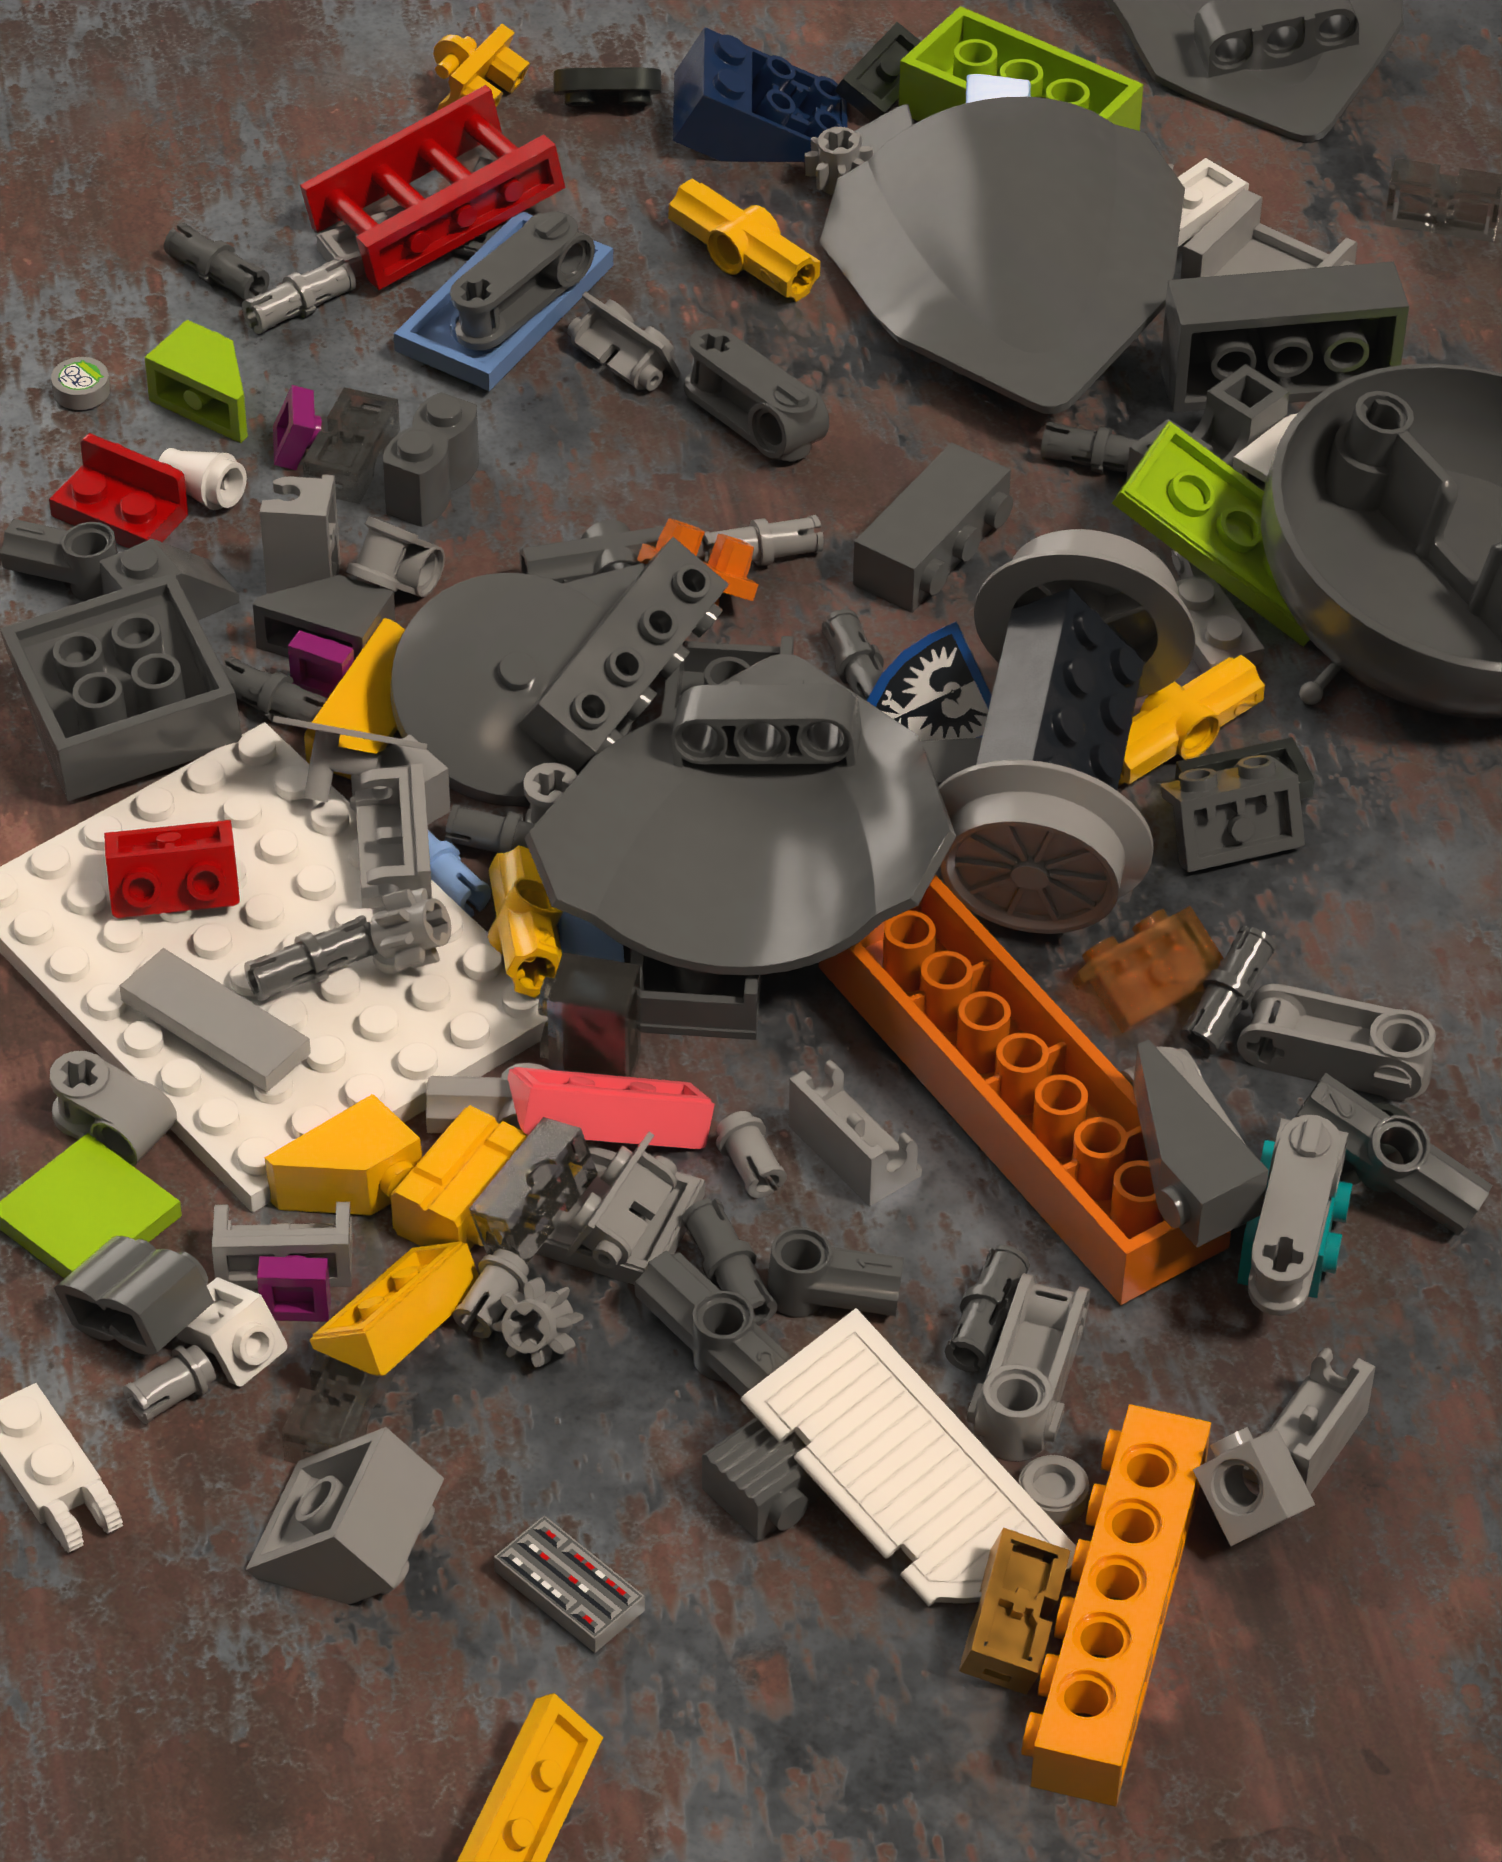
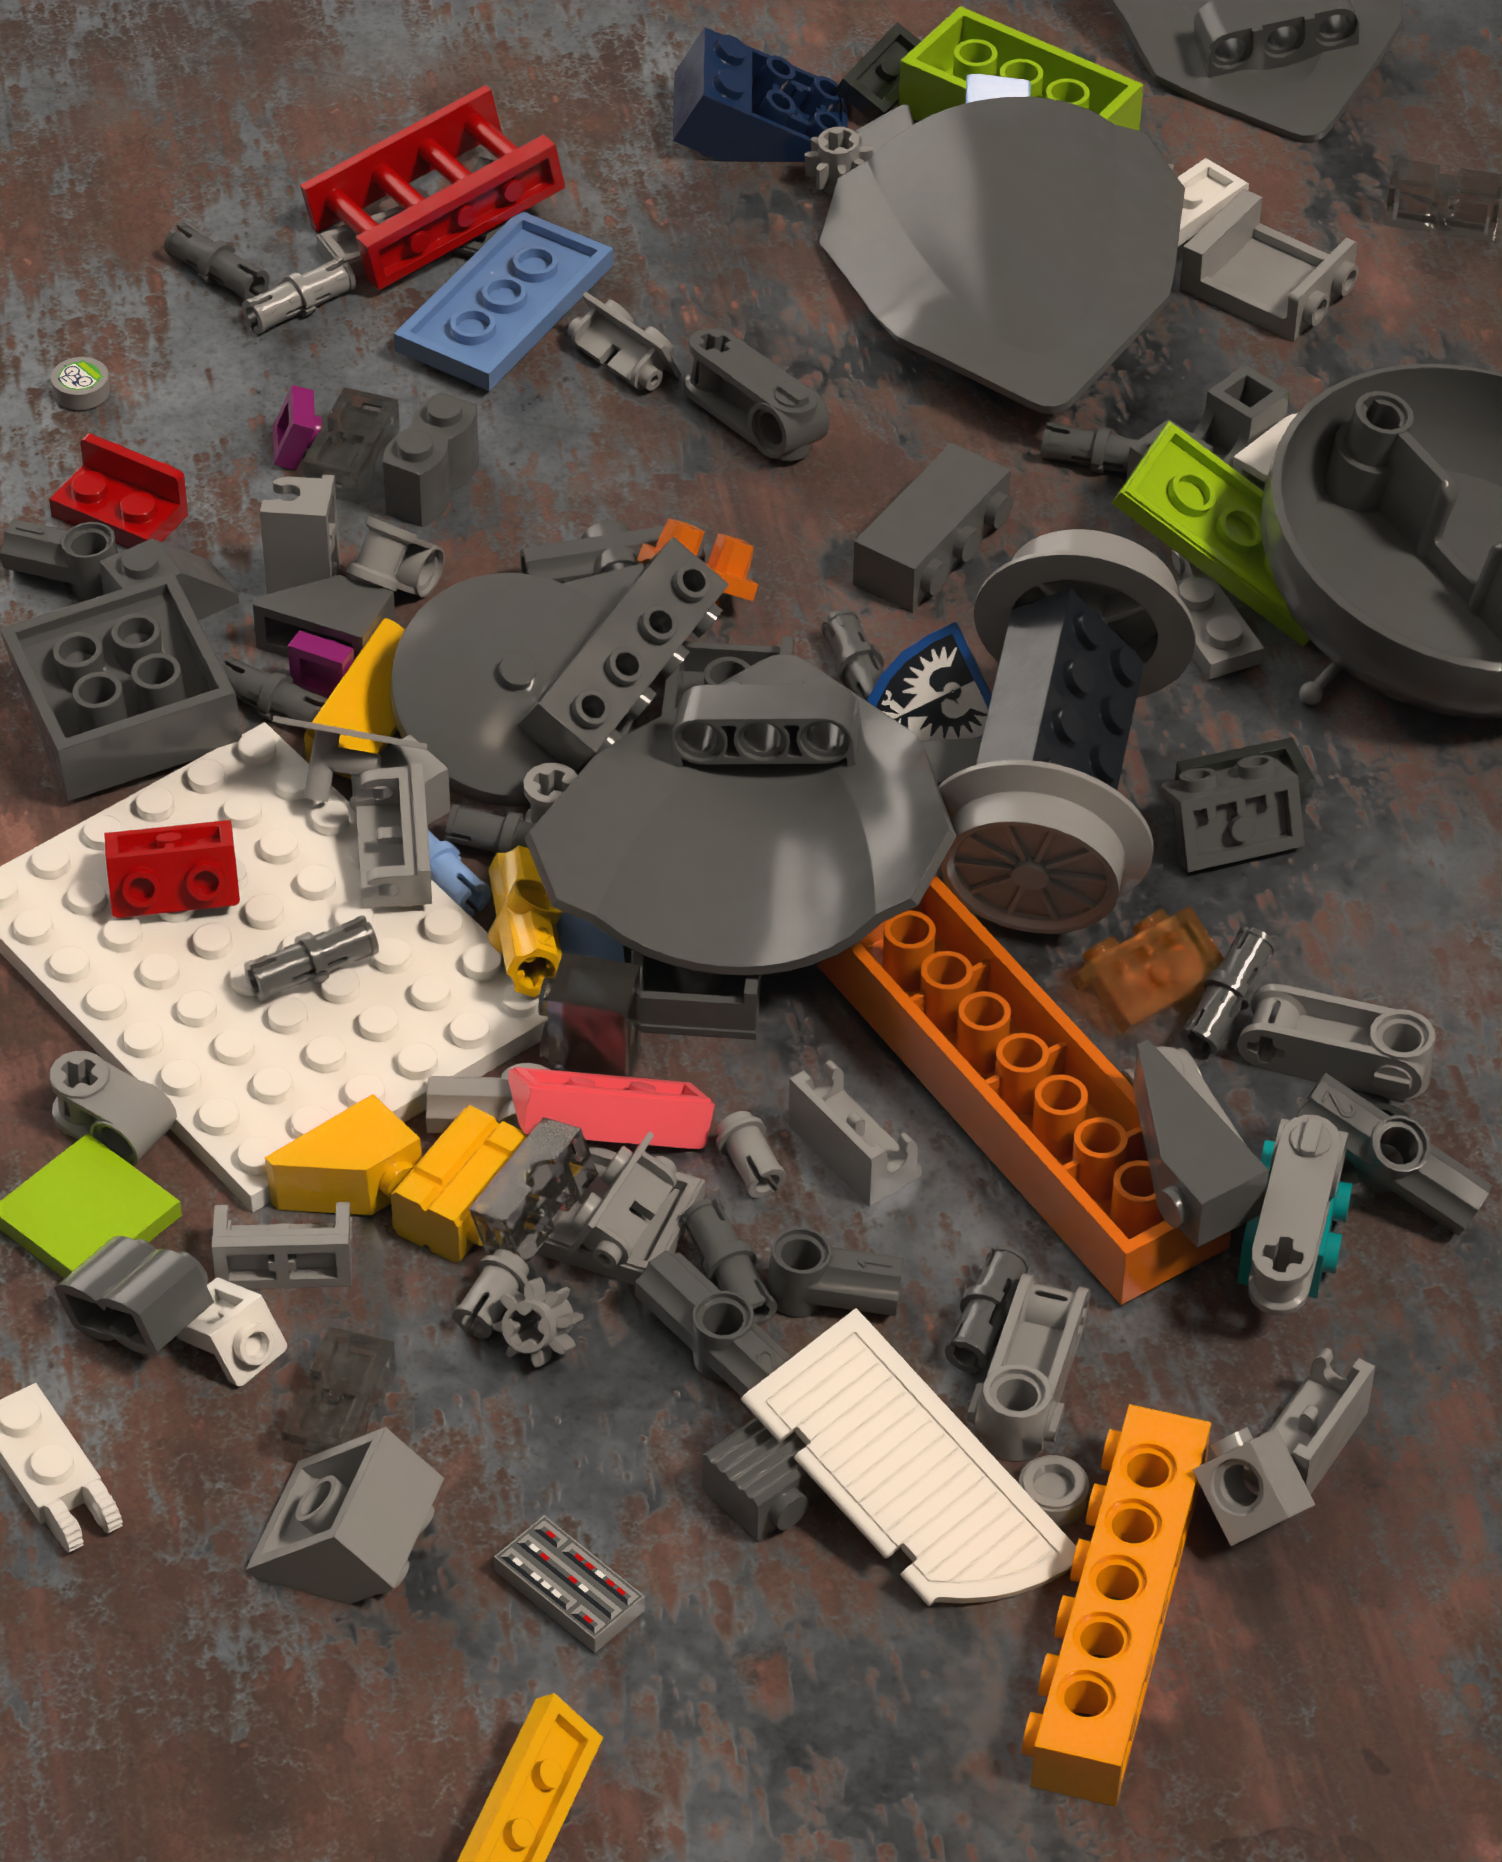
light grey tile [119,948,311,1092] -> none
light grey pin [123,1345,216,1424] -> none
lime slope [145,320,248,443] -> none
white cone [159,448,247,510] -> none
magenta plate [257,1255,331,1322] -> none
yellow slope [309,1241,479,1376] -> none
light grey gear [370,888,451,969] -> none
yellow hips [433,24,530,111] -> none
dark grey piece [450,211,595,350] -> none
pearl dark grey plate [553,67,662,106] -> none
yellow piece [668,178,820,302] -> none
light grey pin [702,515,824,566] -> none
pearl gold piece [959,1527,1071,1695] -> none
yellow piece [1118,655,1265,786] -> none
dark grey brick [1160,261,1409,413] -> none

